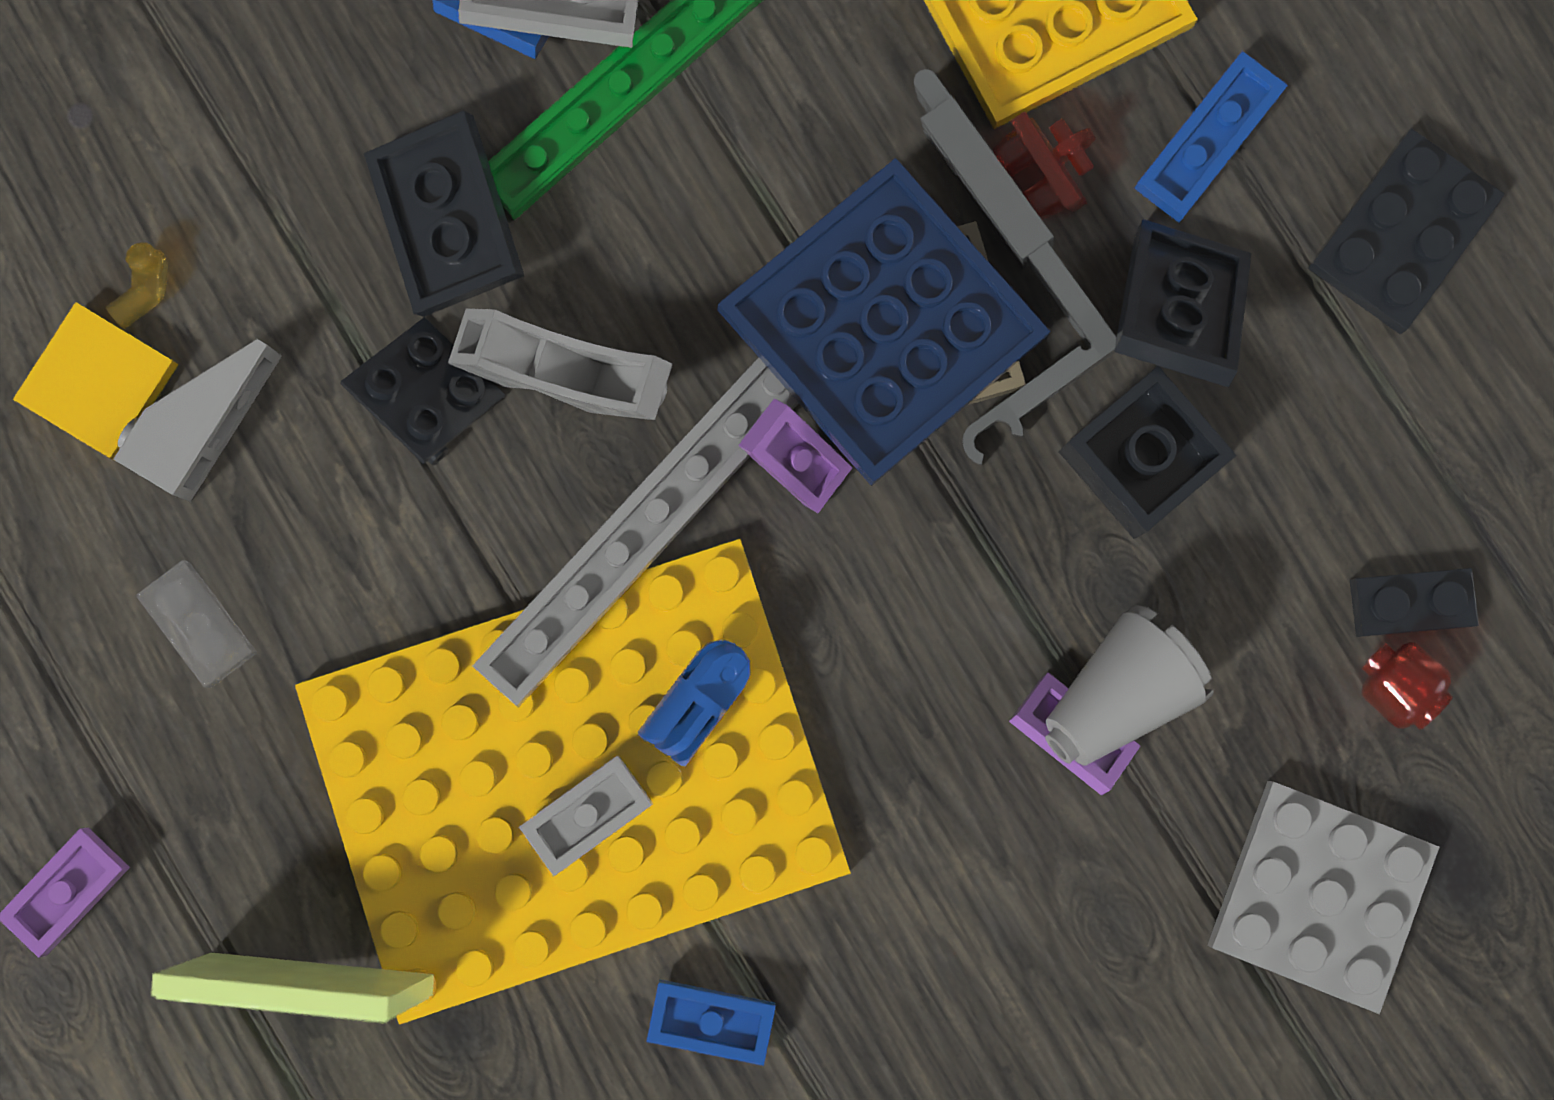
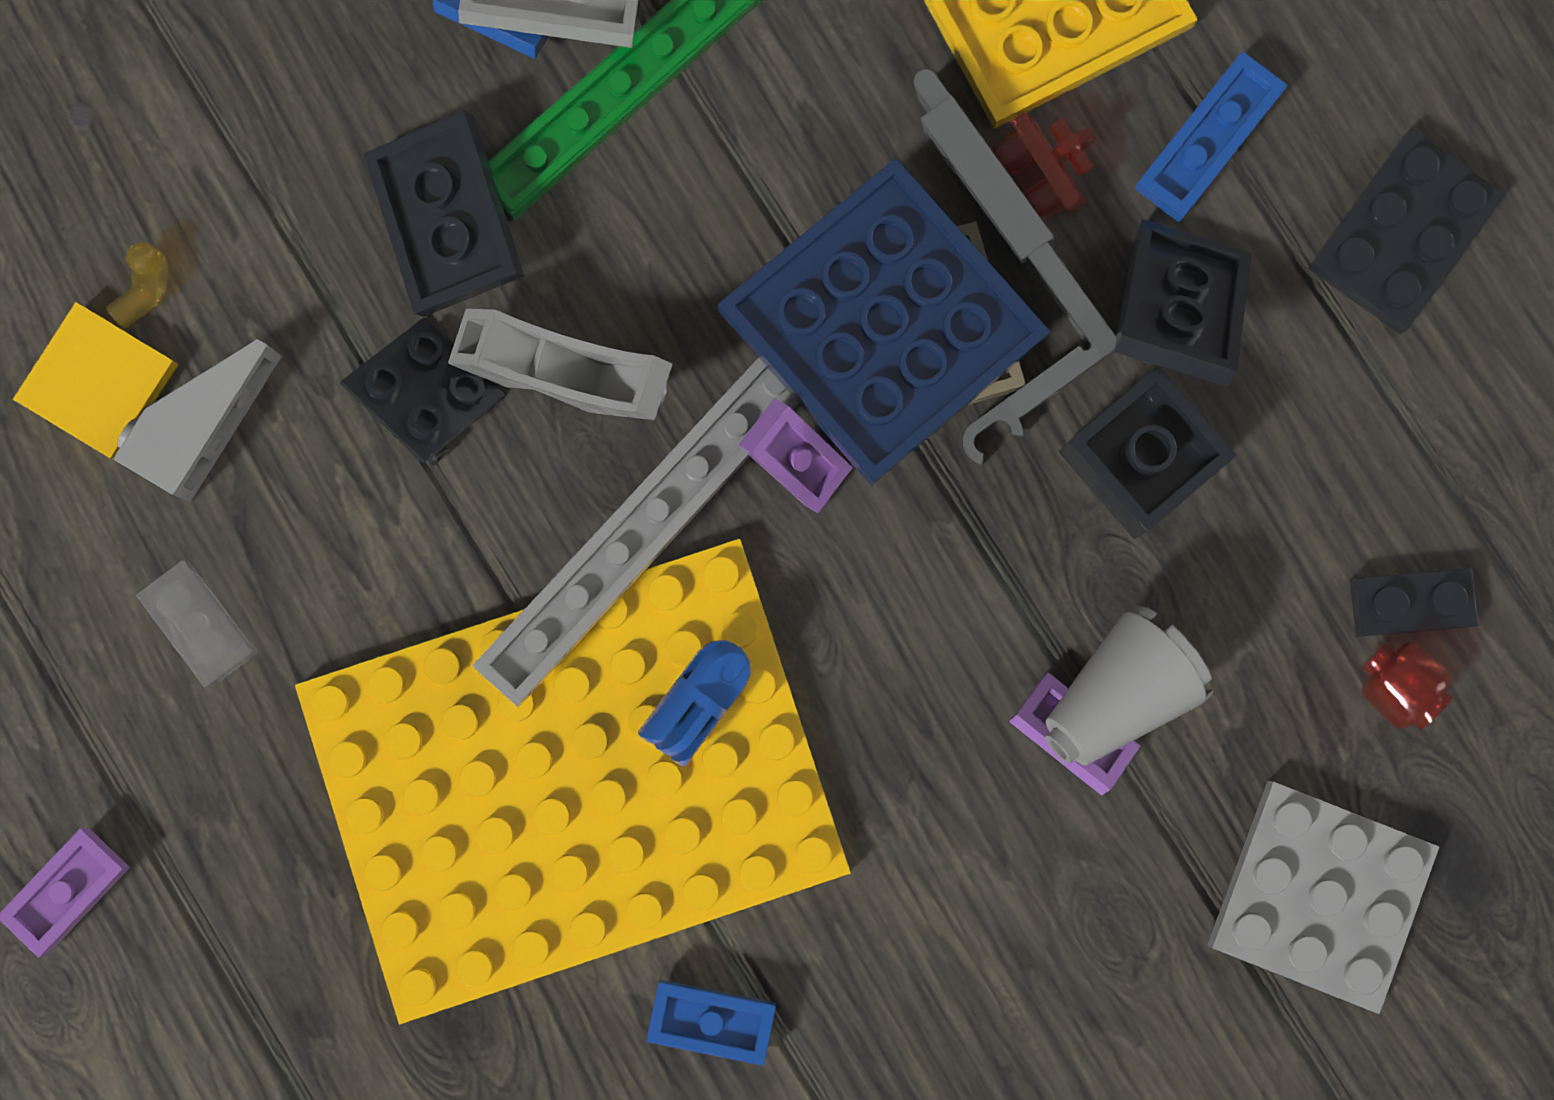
yellowish green tile [151,953,434,1022] -> none
light grey plate [519,755,653,876] -> none

